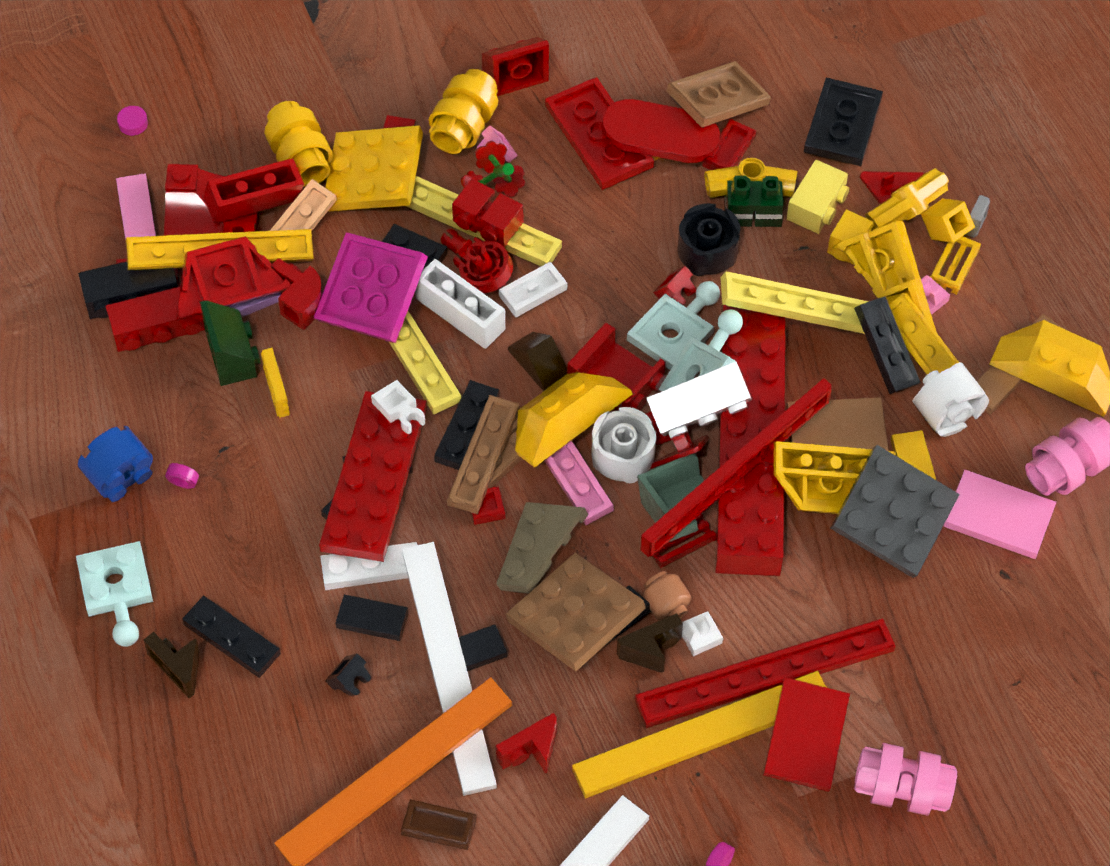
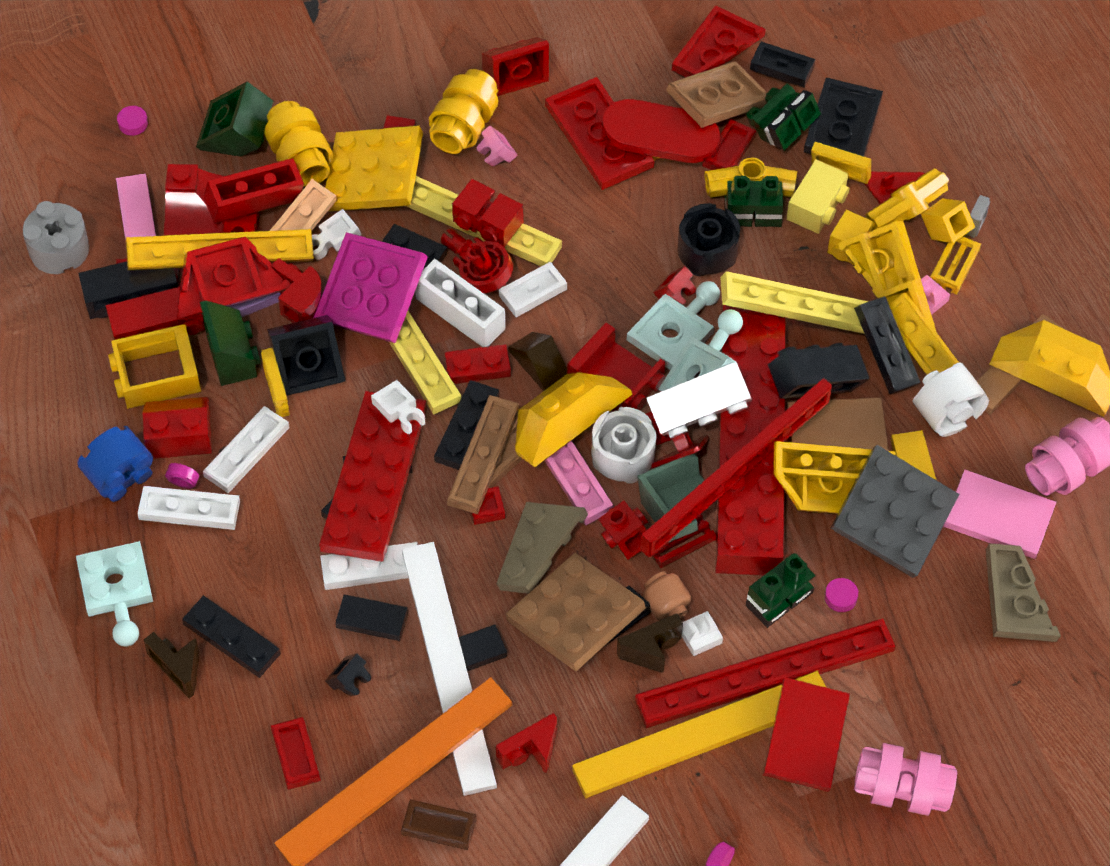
red plant [461,141,525,197] -> none
none -> light grey brick [23,201,89,274]
none -> yellow window [108,324,201,409]
none -> white plate [137,486,240,530]
none -> red slope [143,397,212,459]
none -> dark green slope [196,82,274,157]
none -> white tile [203,406,290,493]
none -> black slope [267,315,345,396]
none -> red tile [271,717,321,790]
none -> white plate [312,209,362,260]
none -> red plate [445,344,511,384]
none -> red brick [598,500,648,560]
none -> red wing [671,5,766,77]
none -> dark green hips [745,553,816,628]
none -> dark green hips [746,83,821,151]
none -> black plate [750,41,815,88]
none -> black brick [768,343,870,399]
none -> yellow tile [811,142,871,184]
none -> dark pink tile [825,578,858,612]
none -> dark tan wing [985,543,1061,642]

